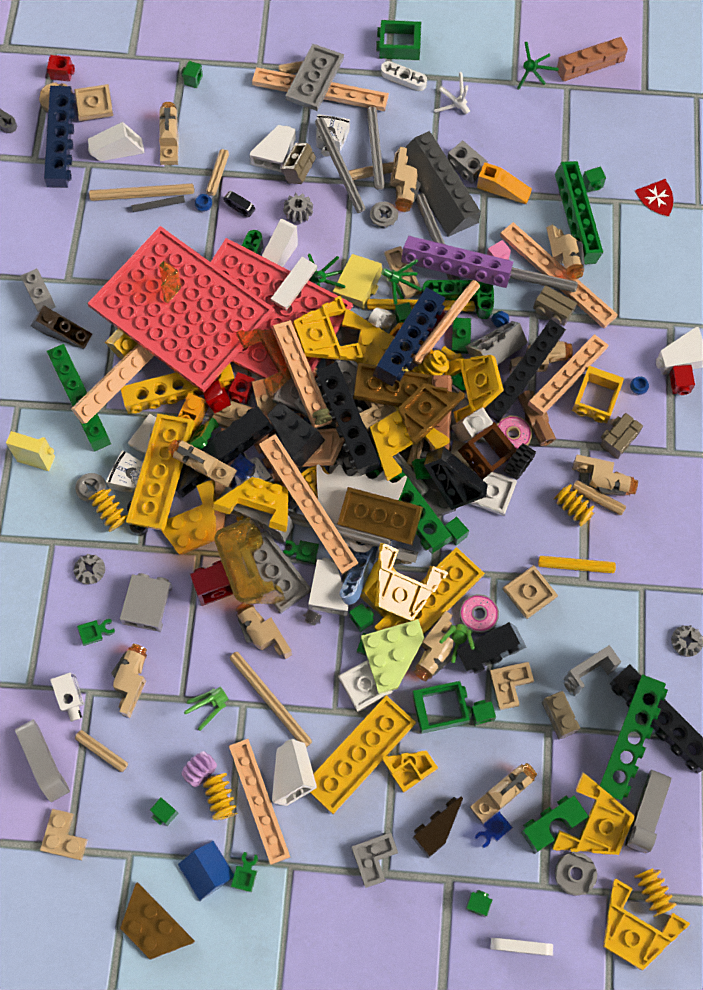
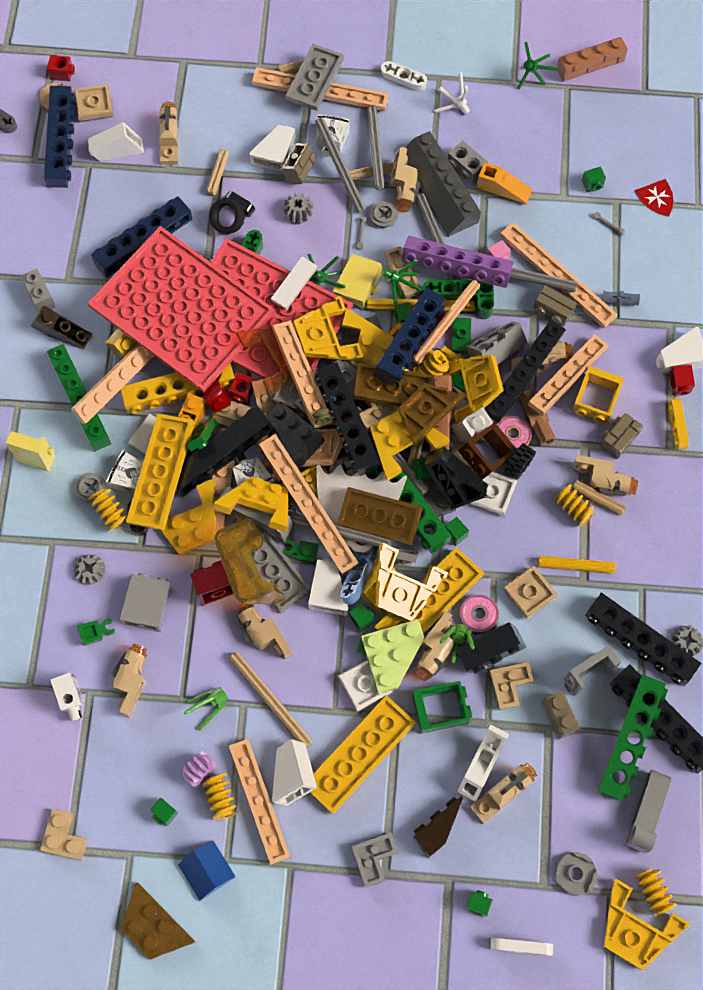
light grey beam [15,719,70,802] -> none
tan axle [75,730,128,772] -> none
tan axle [89,183,194,201] -> none
dark grey bar [131,195,185,212] -> none
panel [159,260,181,303] -> none
tan plate [168,439,237,487] -> none
green plate [181,61,203,88] -> none
blue plate [195,194,212,211] -> none
clear blue plate [230,454,256,482] -> none
green plate [231,852,258,893] -> none
white slope [262,218,298,267] -> none
clear smoke plate [303,609,322,626] -> none
white beam [368,308,396,329] -> none
green window [376,20,421,60] -> none
yellow slope [382,750,438,793] -> none
green plate [471,700,496,726] -> none
clear blue plate [474,811,513,848] -> none
blue plate [491,311,509,328] -> none
green arch [521,795,589,854] -> none
tan plate [546,224,585,279] -> none
yellow wing [552,772,635,855] -> none
green brick [555,161,603,264] -> none
blue plate [630,376,649,395] -> none
none -> dark blue brick [91,196,193,278]
none -> black tyre [209,198,245,234]
none -> light grey hinge [356,216,367,250]
none -> white arch [457,725,509,802]
none -> black brick [585,592,702,686]
none -> light grey hinge [593,212,625,235]
none -> sand blue pin [602,291,640,305]
none -> yellow beam [668,398,688,450]

